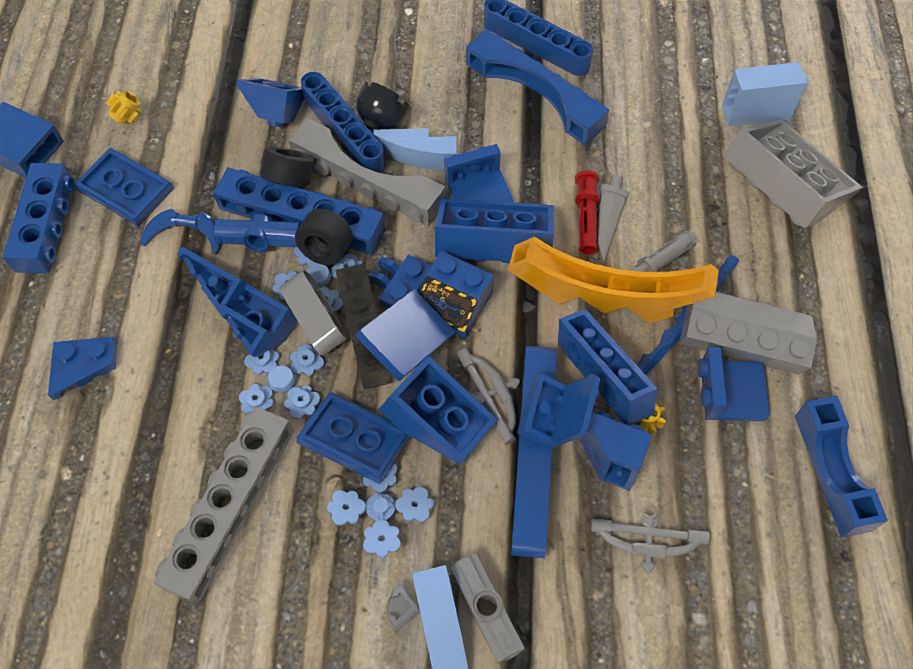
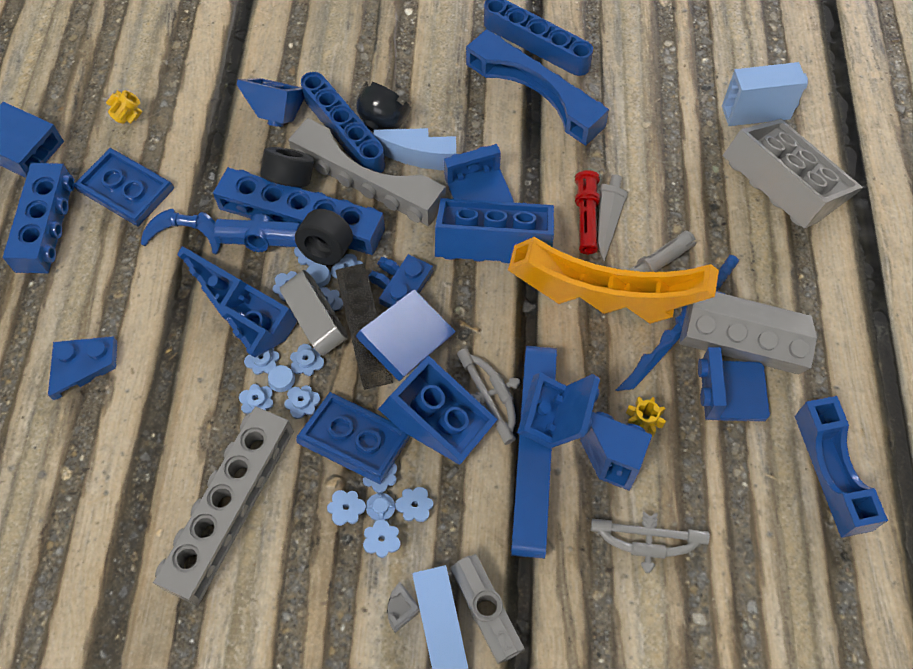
slope [419,251,494,338] -> none
blue brick [558,309,658,425] -> none

